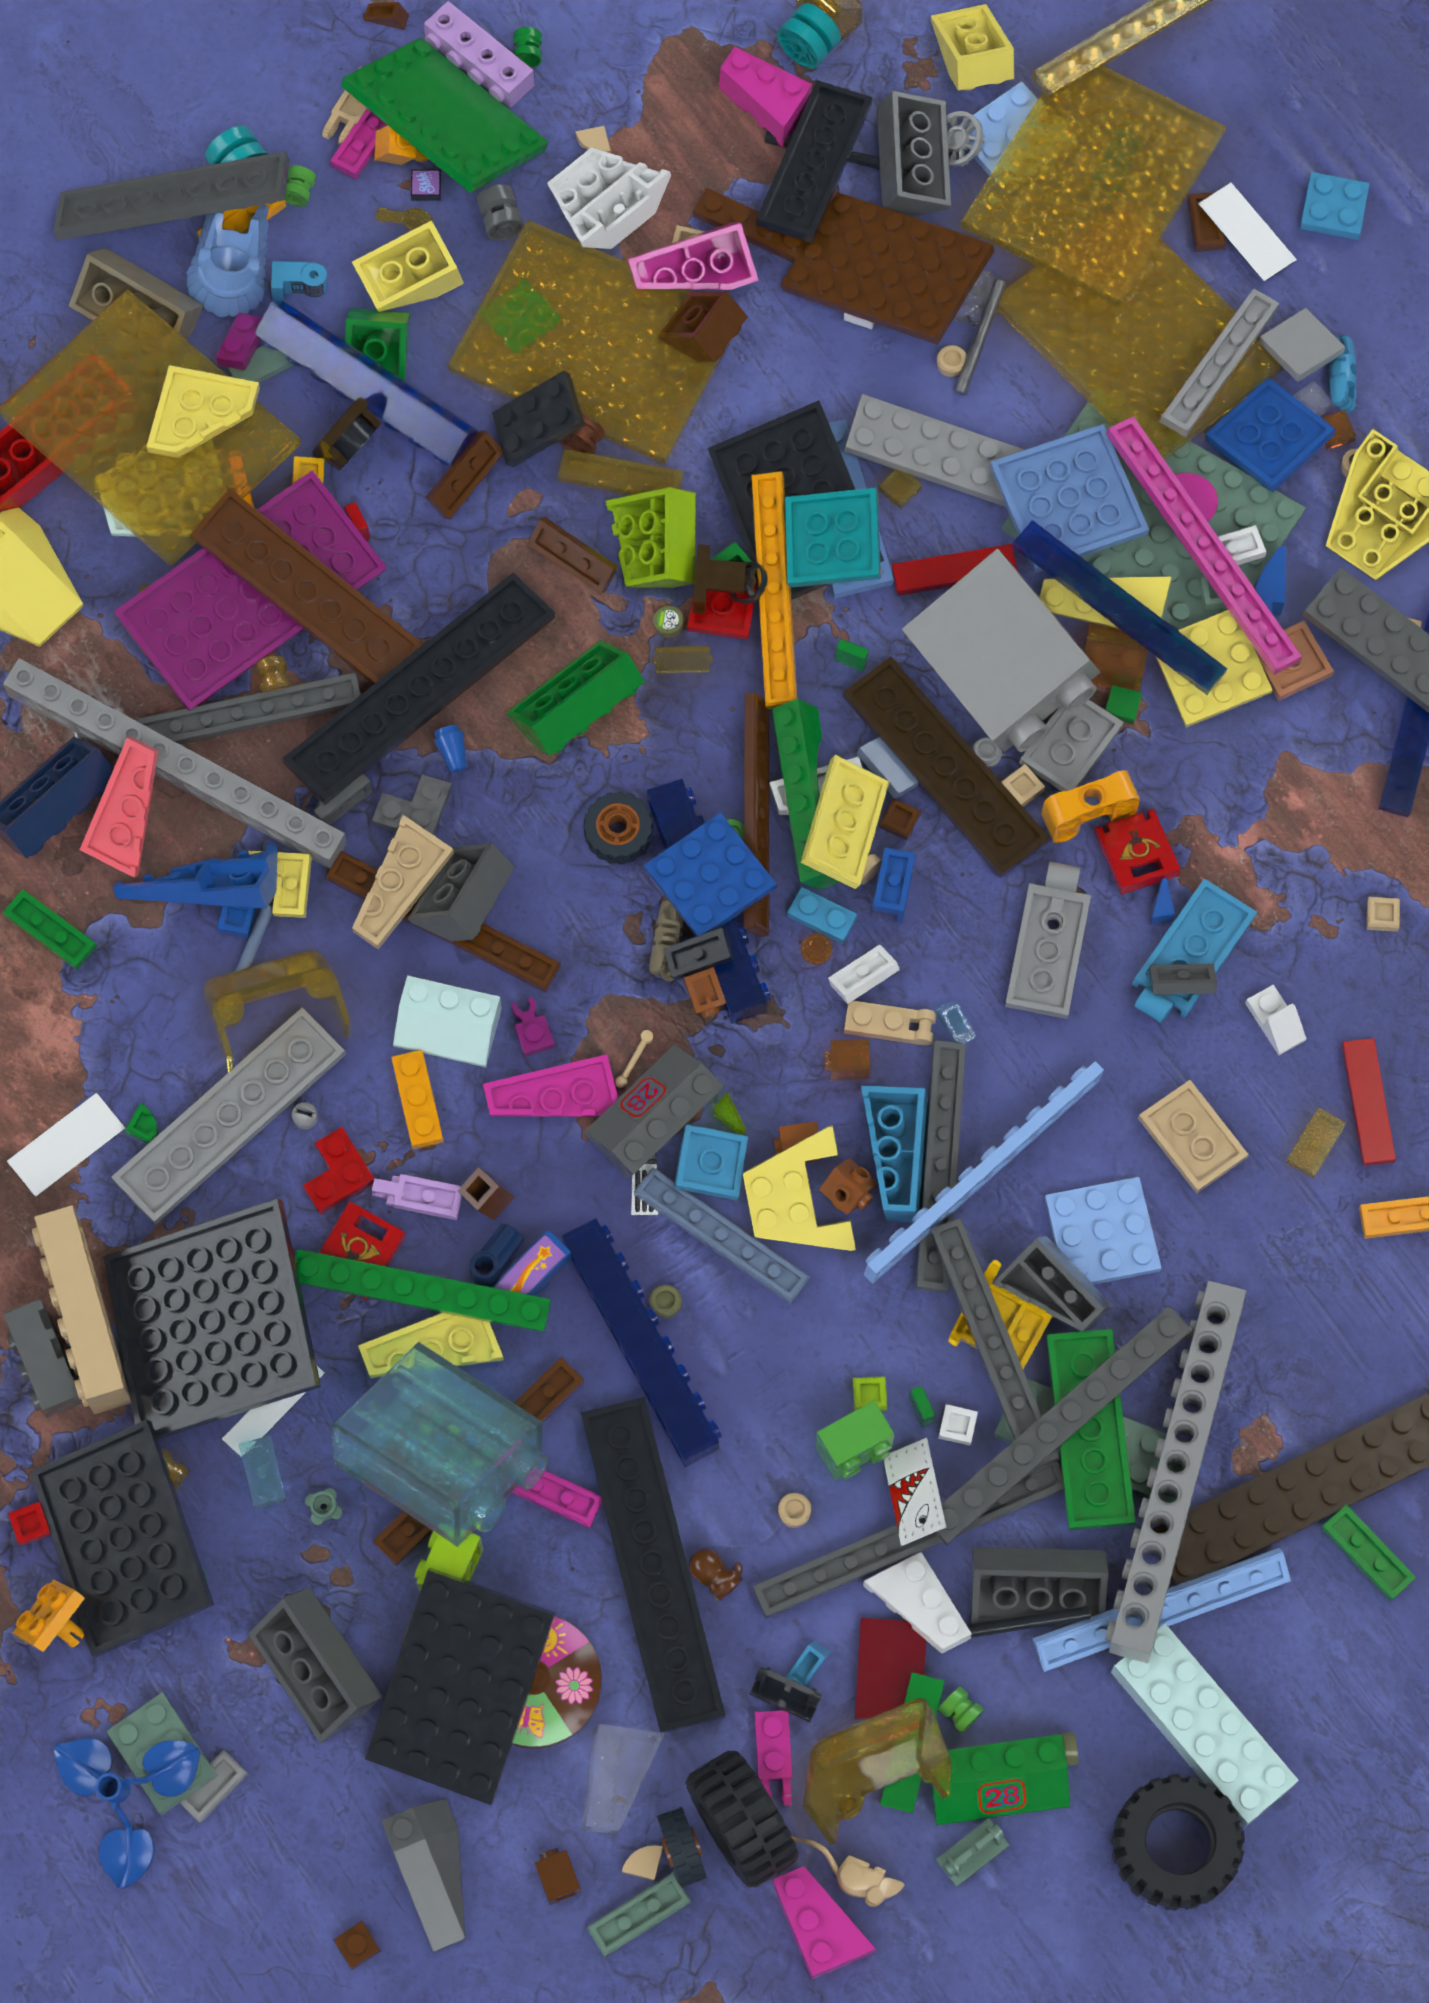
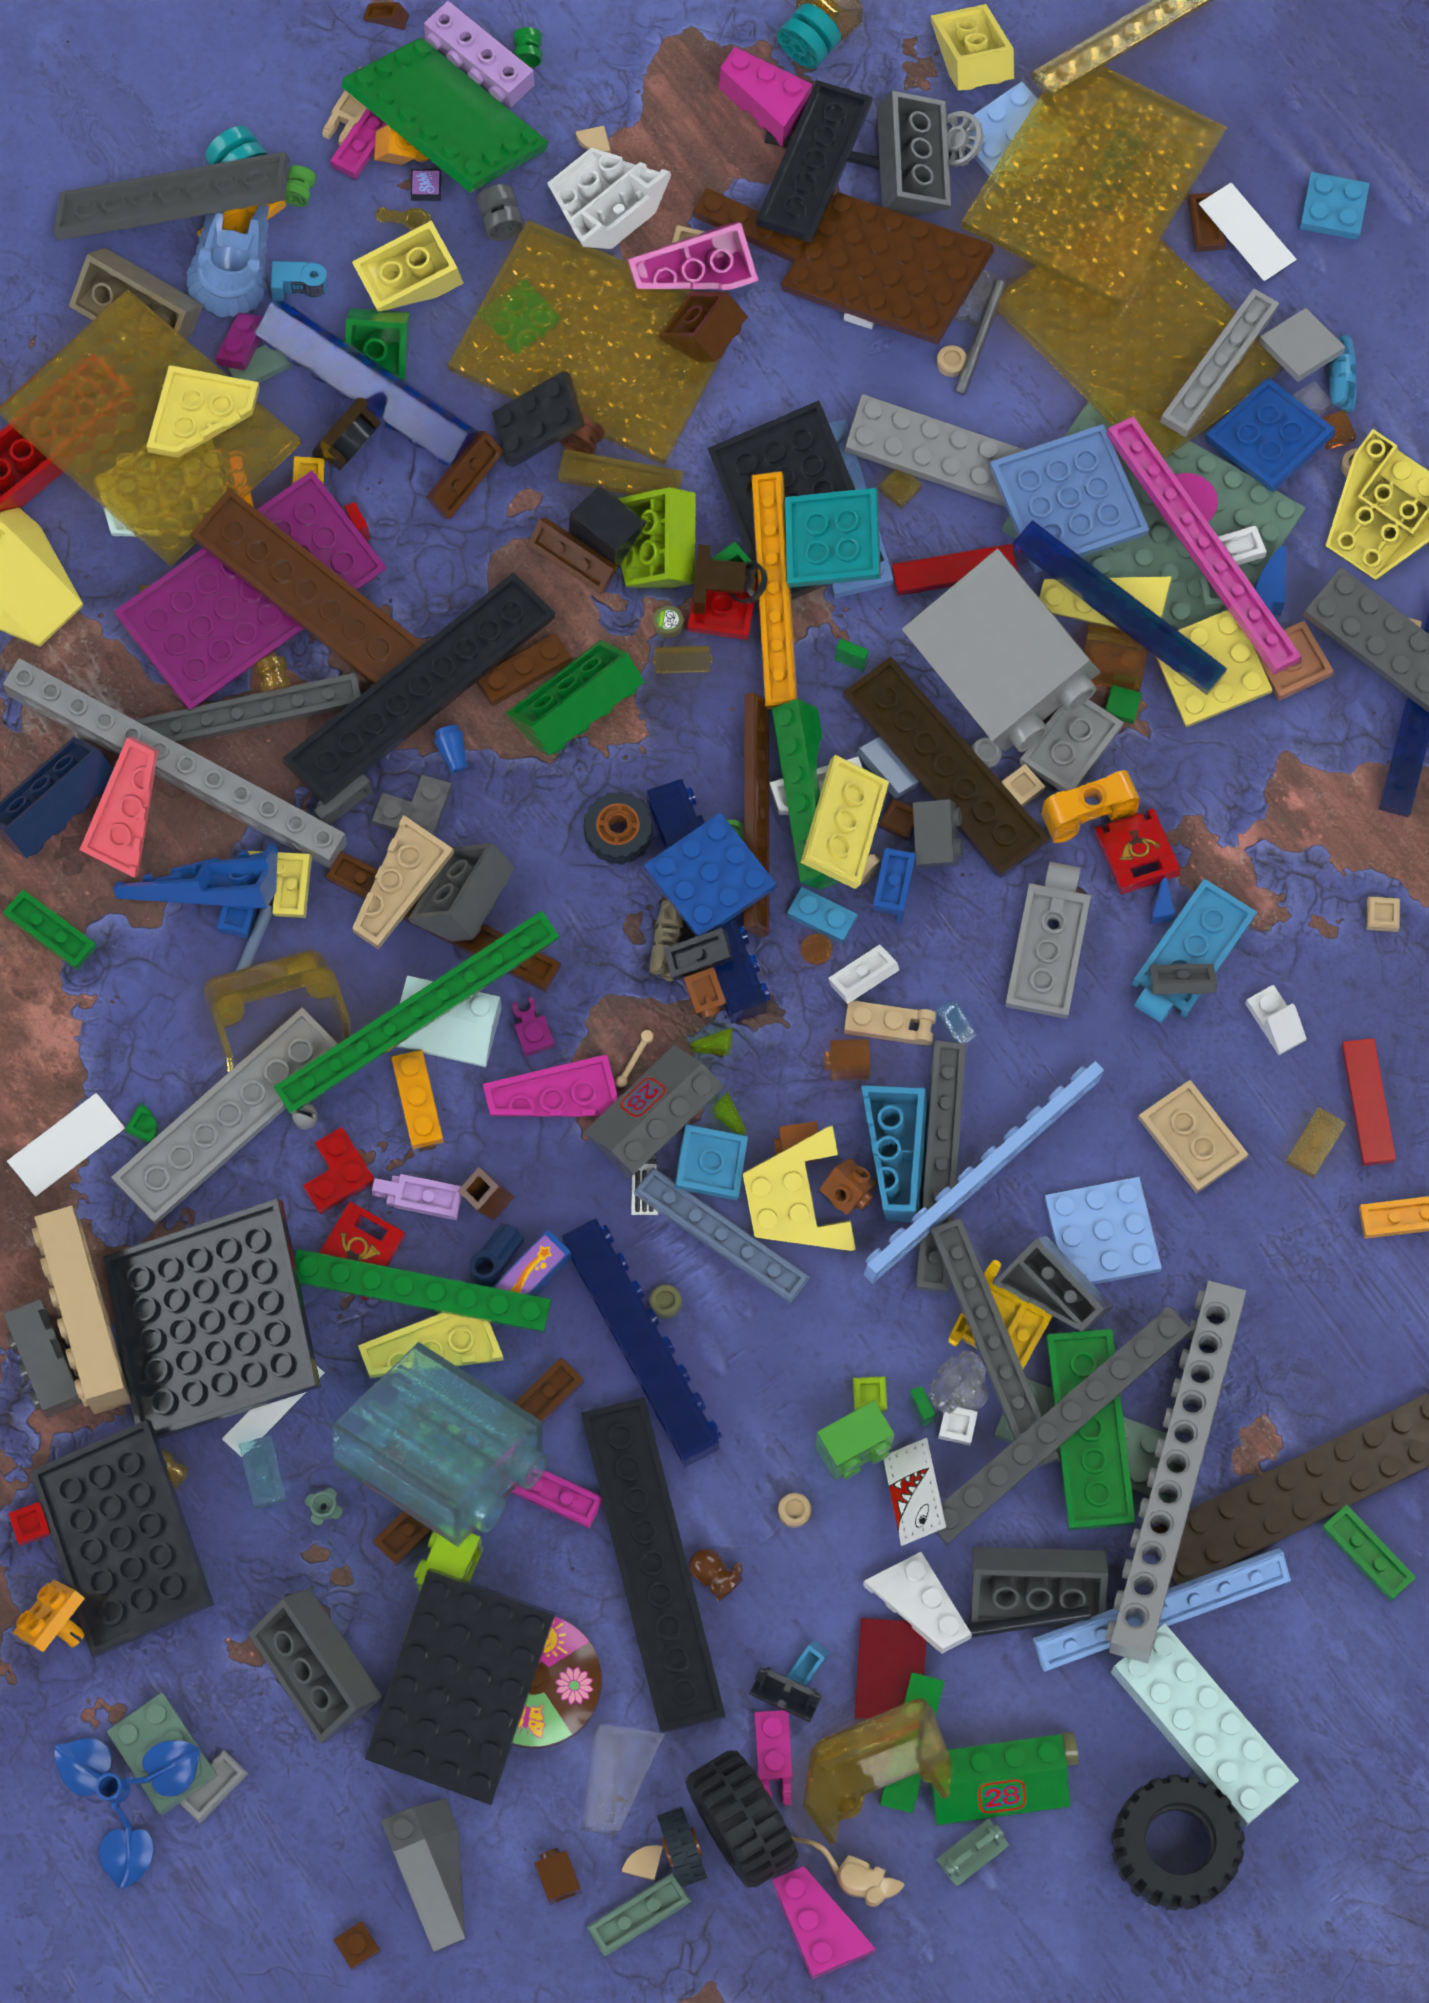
dark grey plate [753,1461,1064,1619] -> none
bright green wheel [938,1686,985,1734] -> none
none -> green plate [273,911,561,1115]
none -> reddish brown plate [477,633,572,706]
none -> black slope [569,485,647,568]
none -> clear neon green piece [691,1027,733,1056]
none -> dark grey brick [913,799,963,869]
none -> clear plant [928,1351,989,1414]

